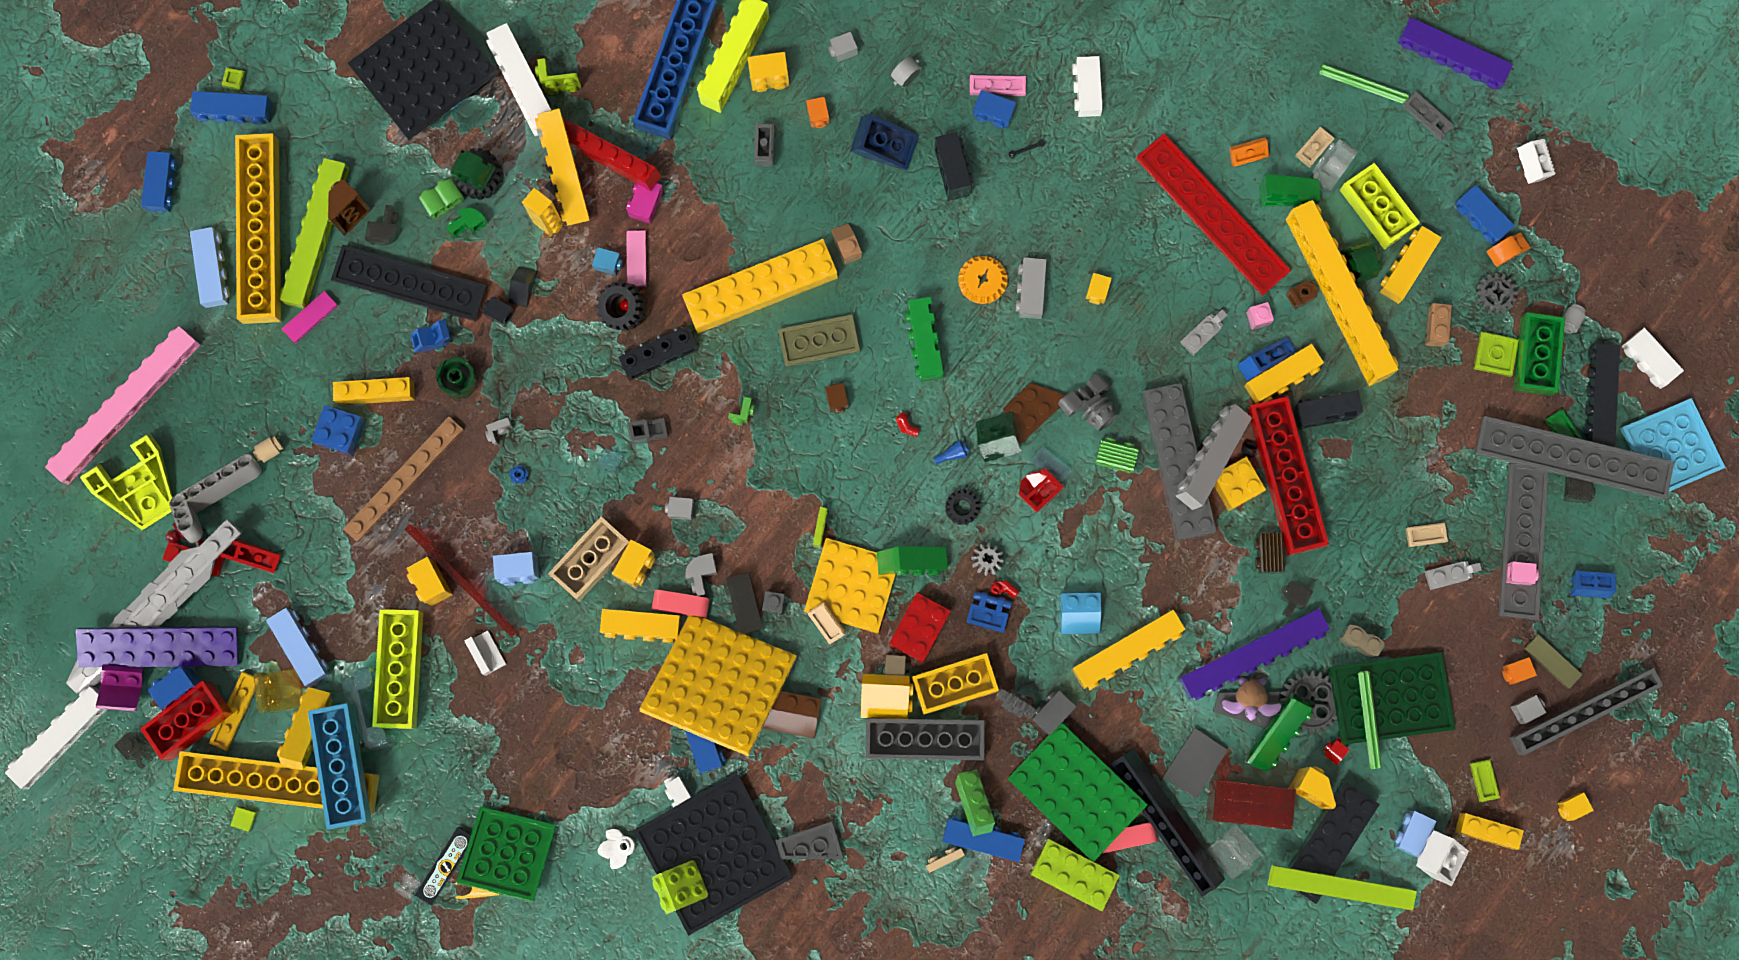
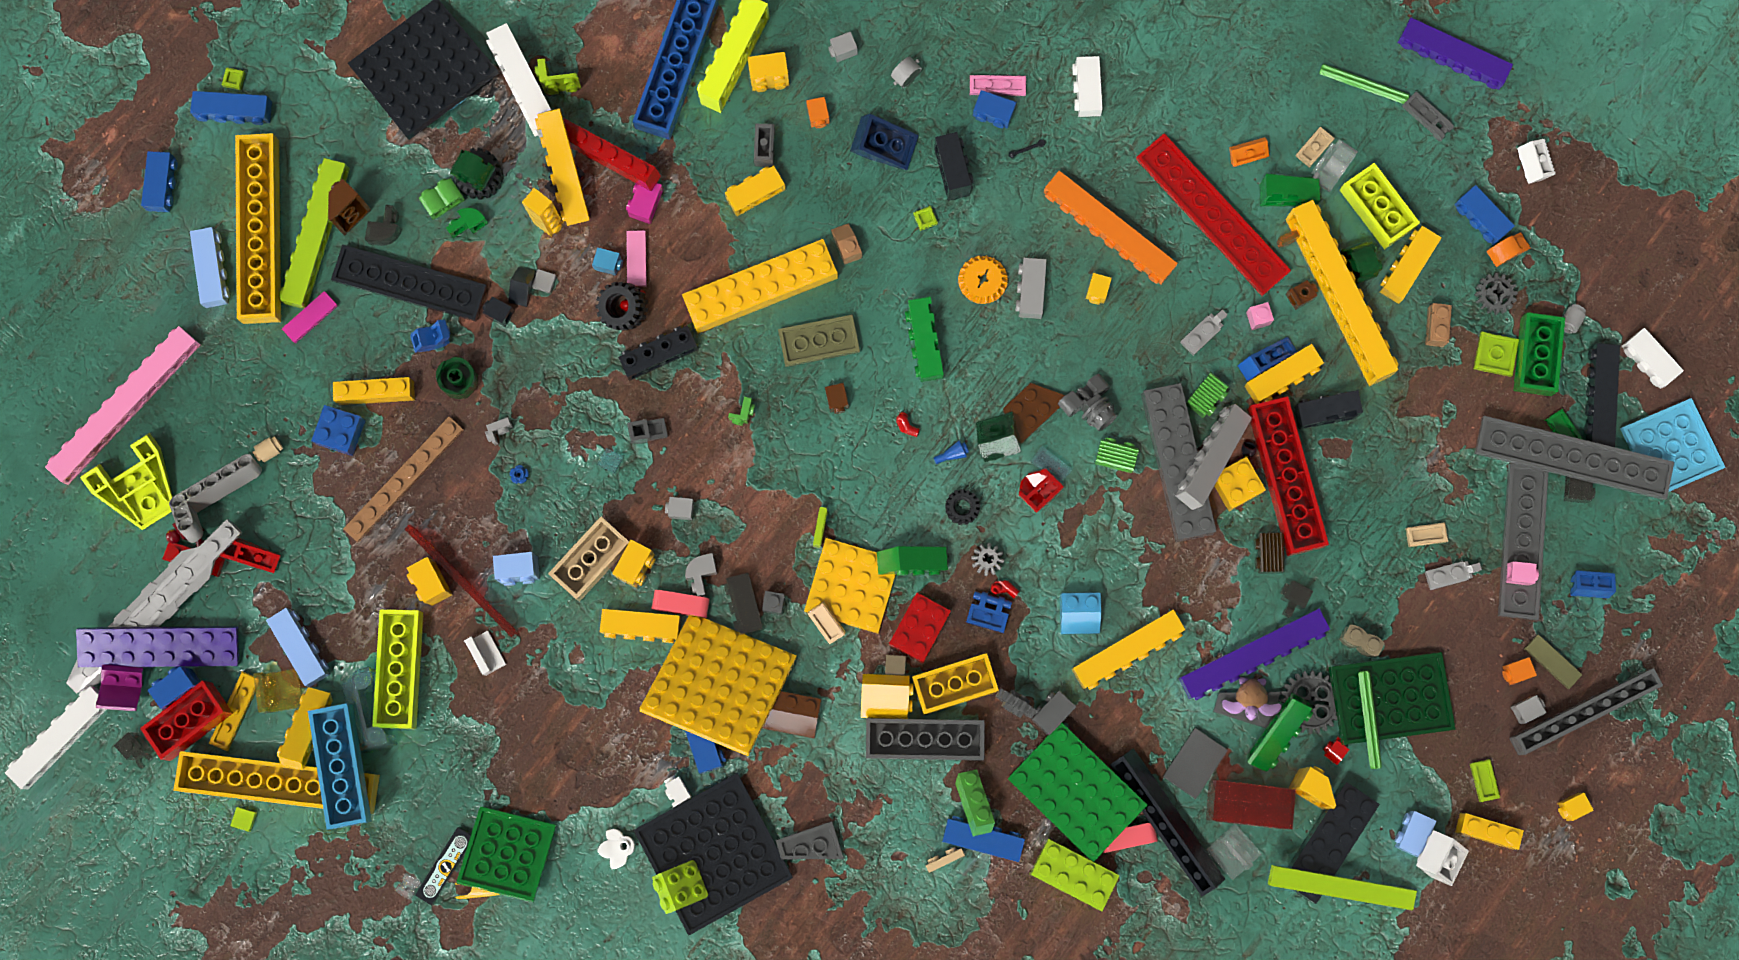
none -> light grey tile [532,269,557,294]
none -> yellow brick [725,166,786,216]
none -> lime tile [913,206,938,231]
none -> orange brick [1044,171,1178,285]
none -> bright green brick [1186,373,1229,418]
none -> clear orange tile [1276,230,1299,248]

